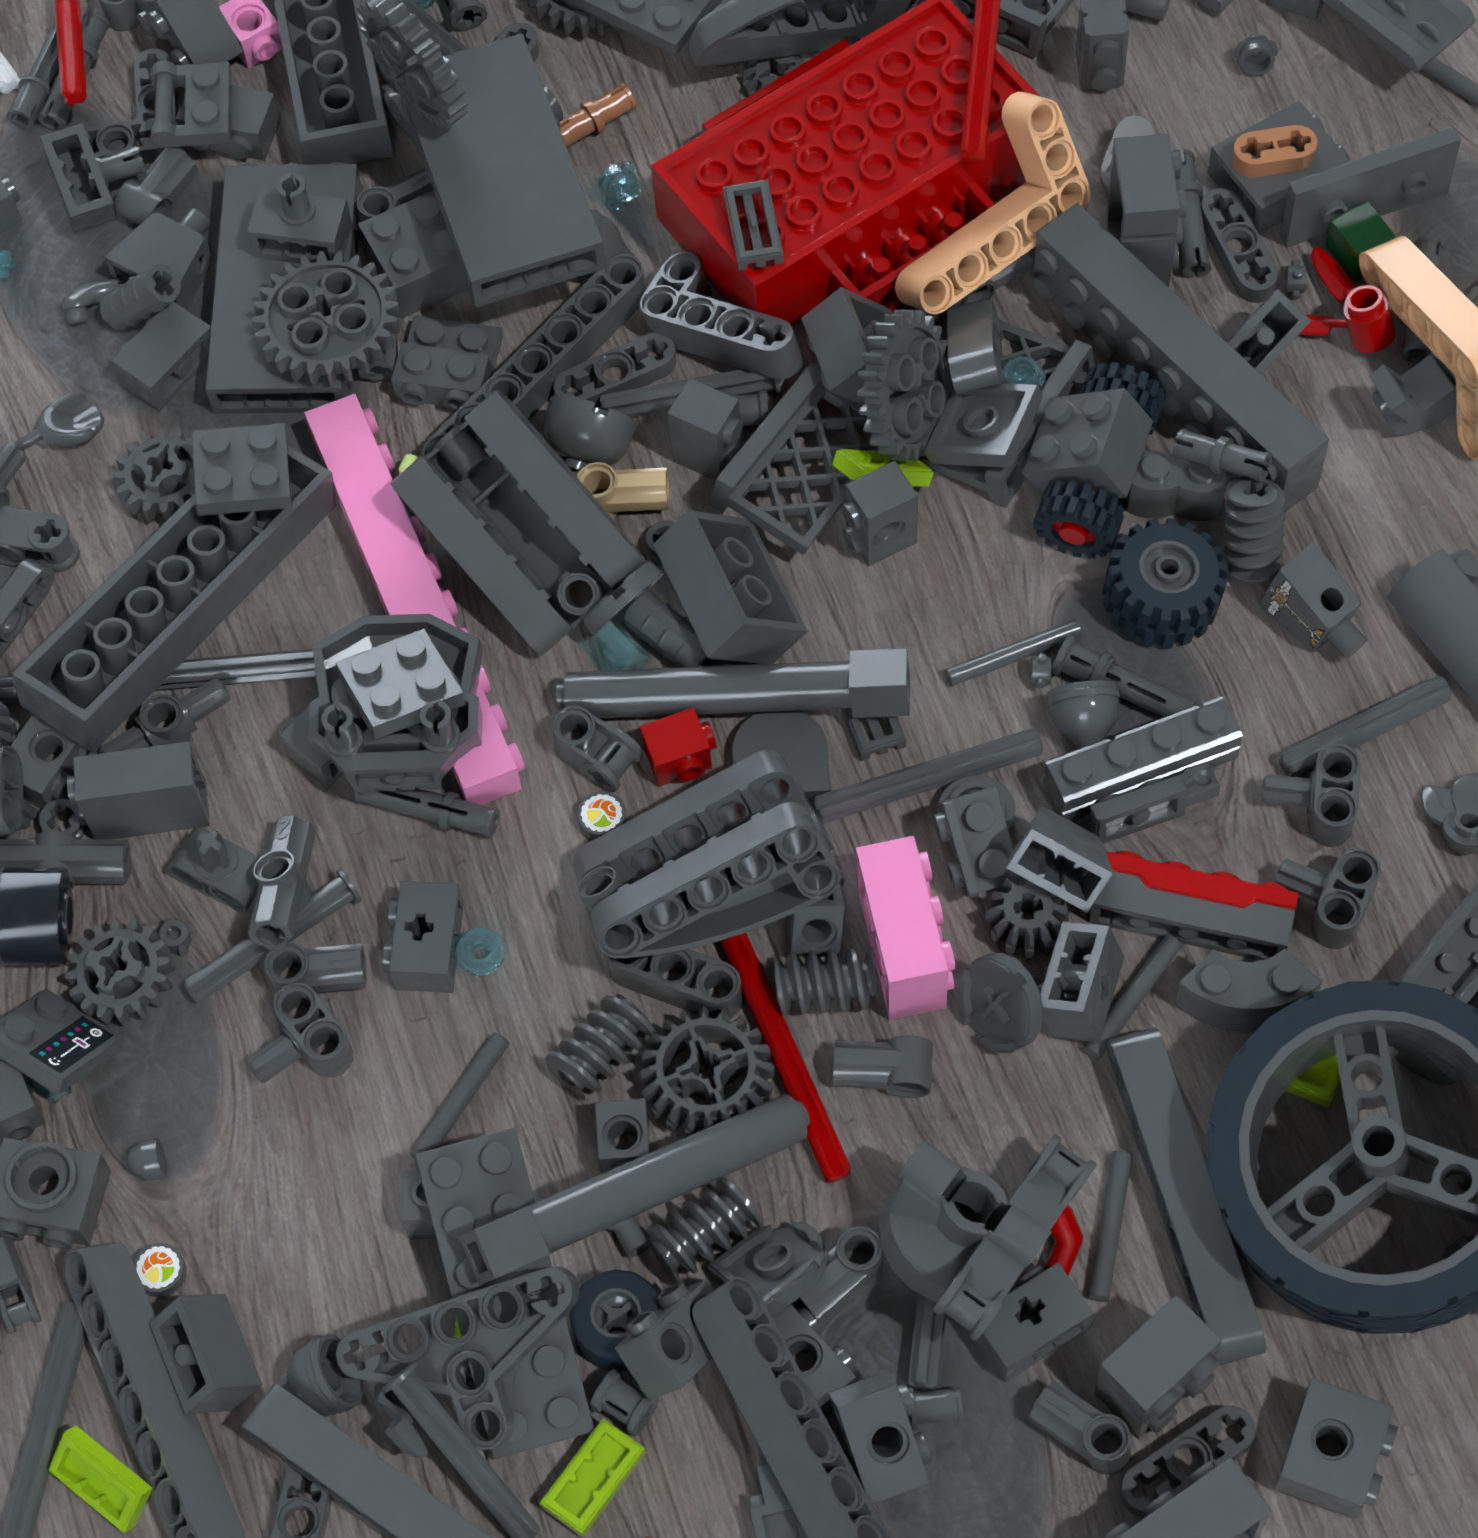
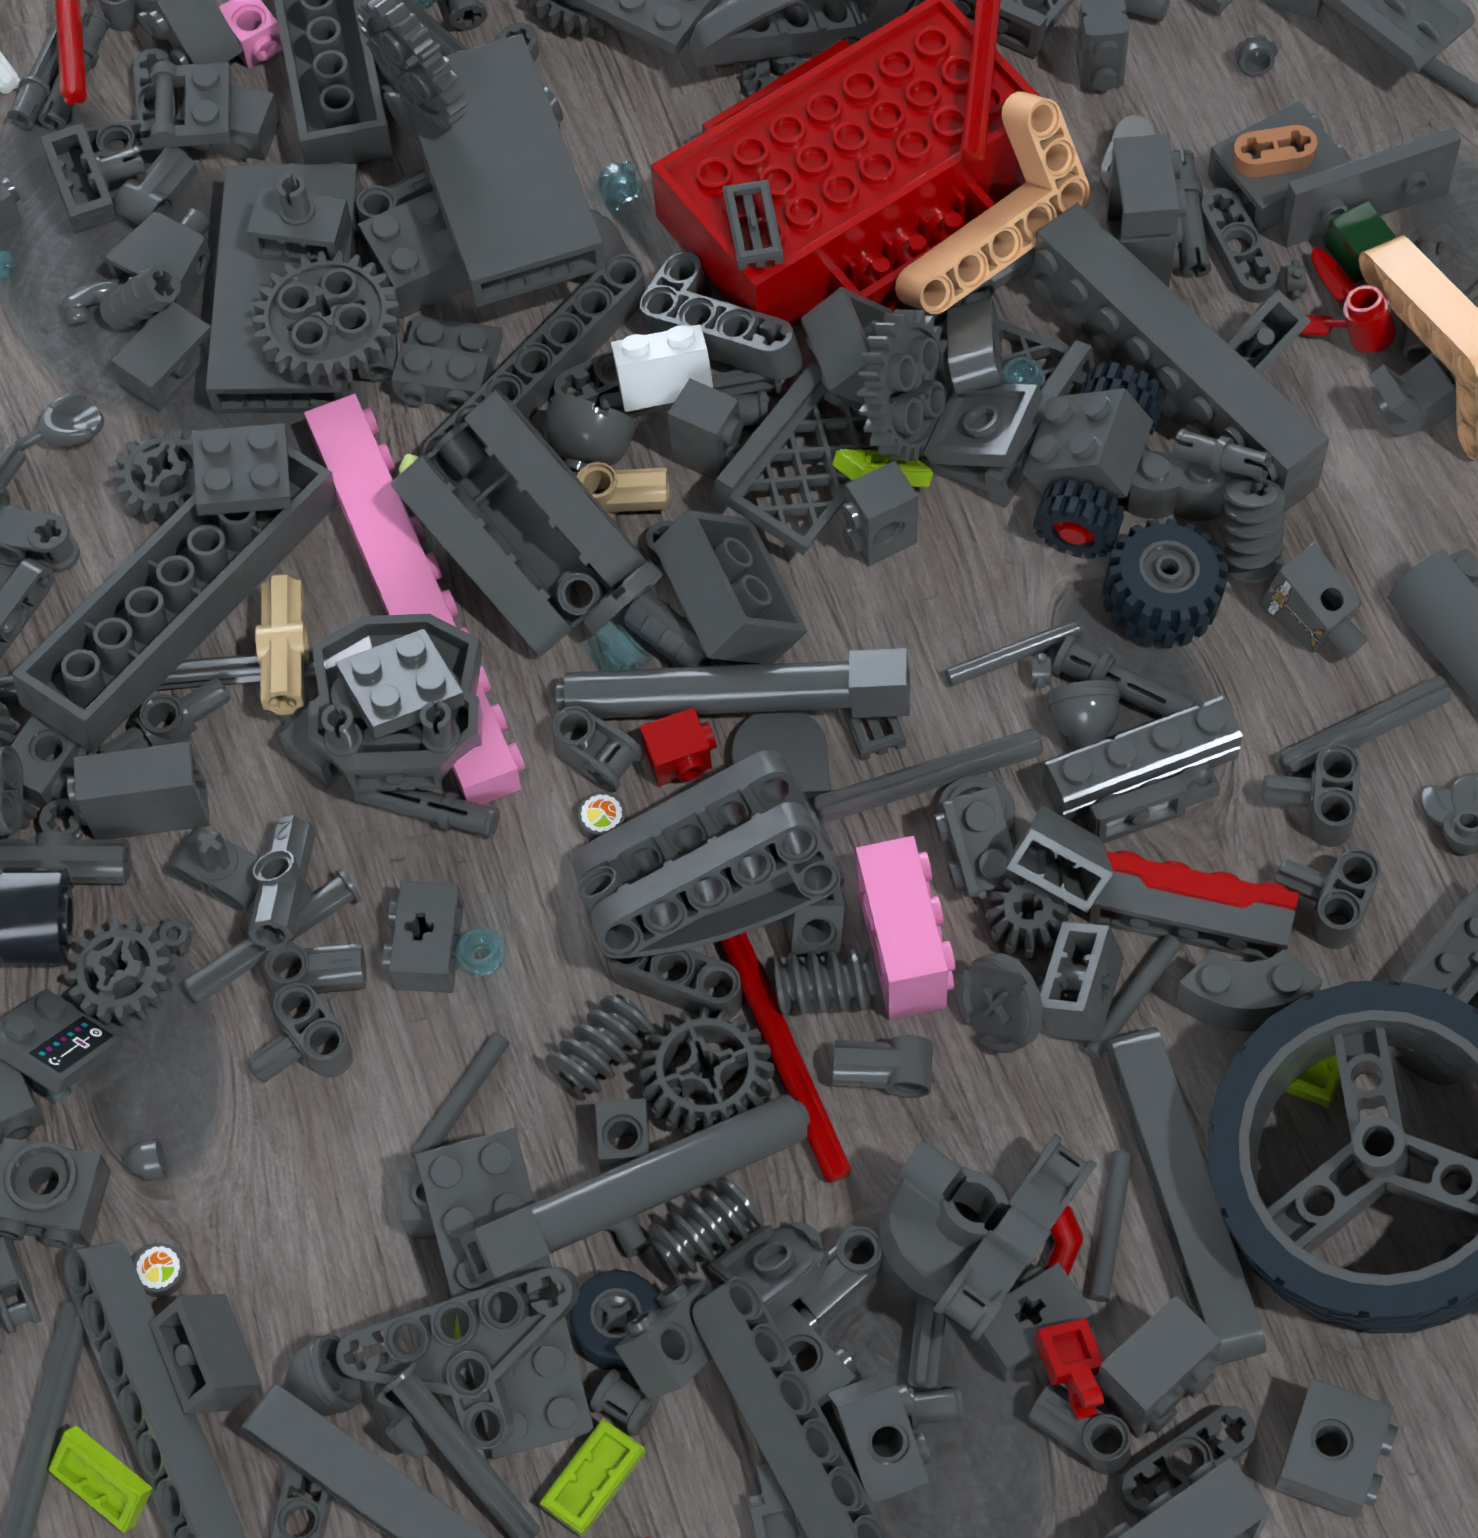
nougat pin [560,83,637,148] -> none
none -> tan piece [255,574,309,715]
none -> white brick [611,324,713,412]
none -> red plate [1033,1318,1104,1420]

